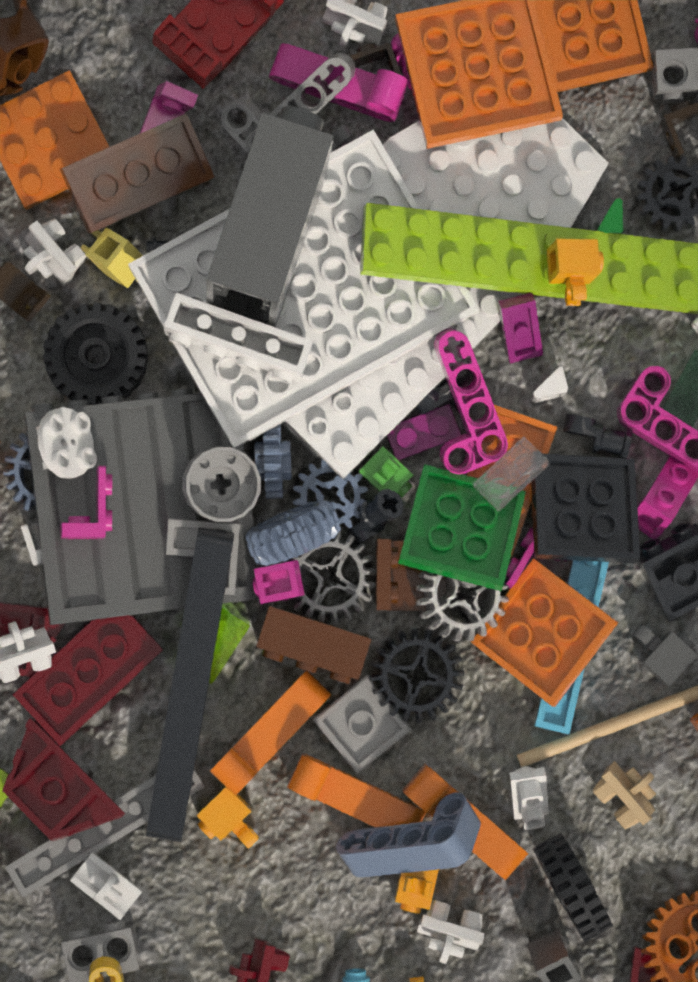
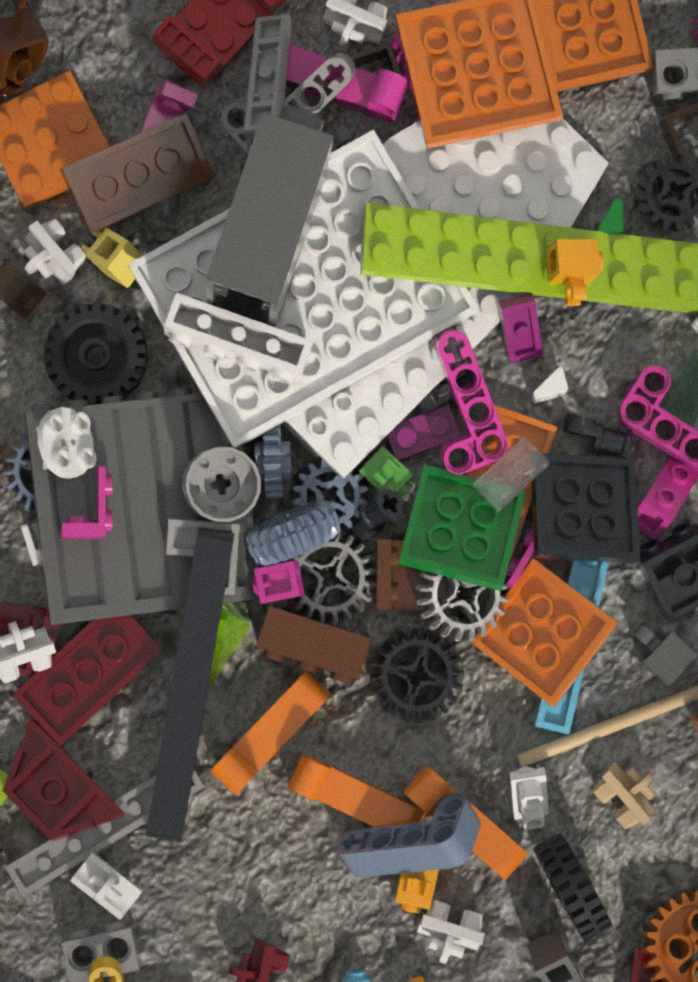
light orange brick [196,787,259,849] -> none
light grey plate [313,675,412,774] -> none
none -> light grey plate [243,13,292,140]

